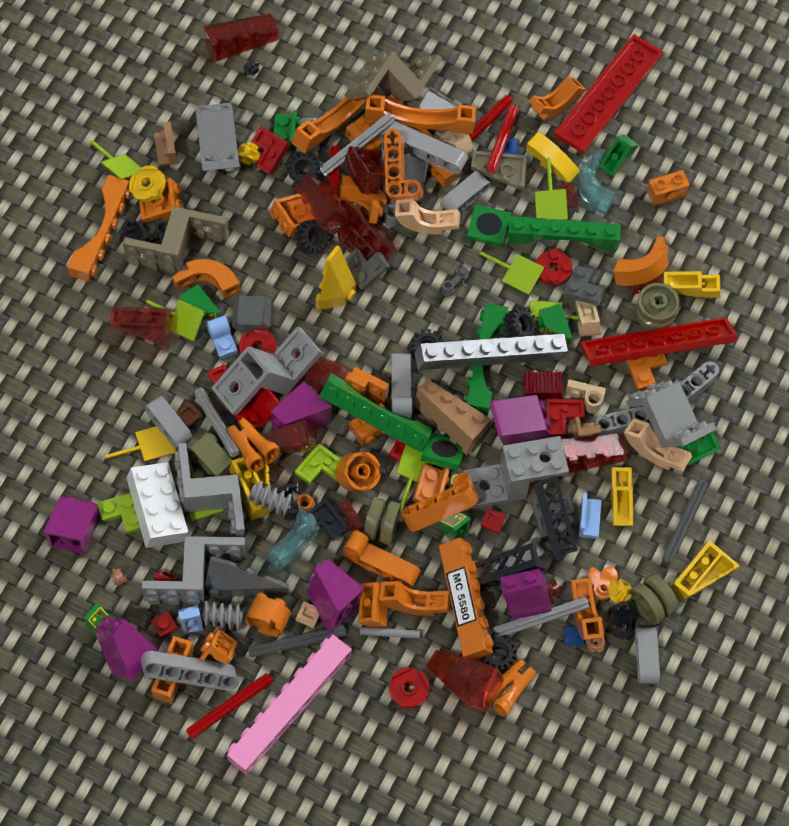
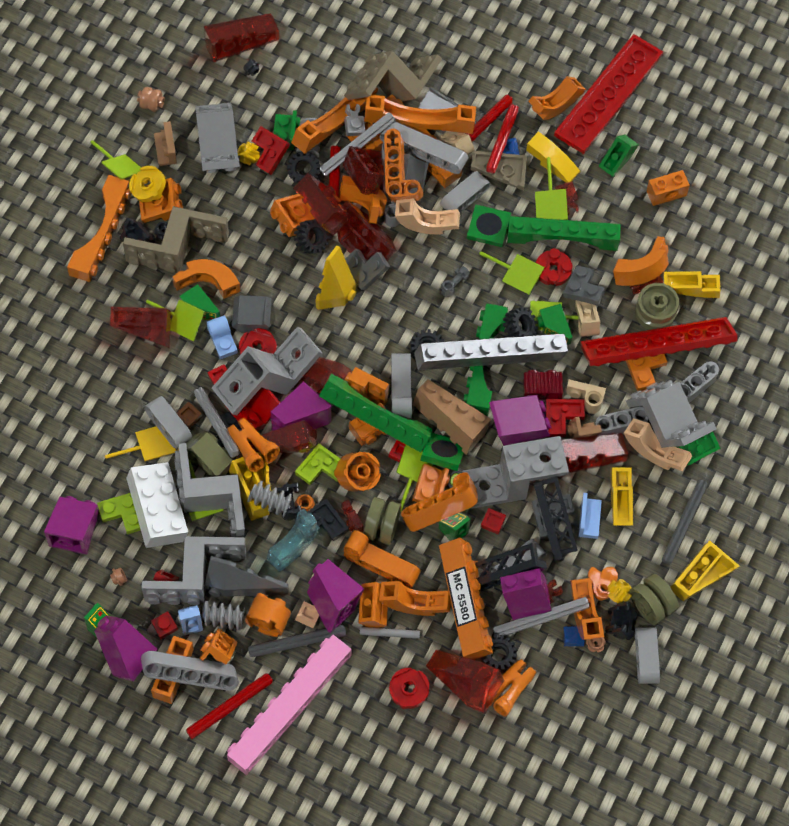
clear light blue arch [578,150,615,215] -> none
none -> nougat piece [137,87,165,112]
none -> light grey plate [344,104,365,136]

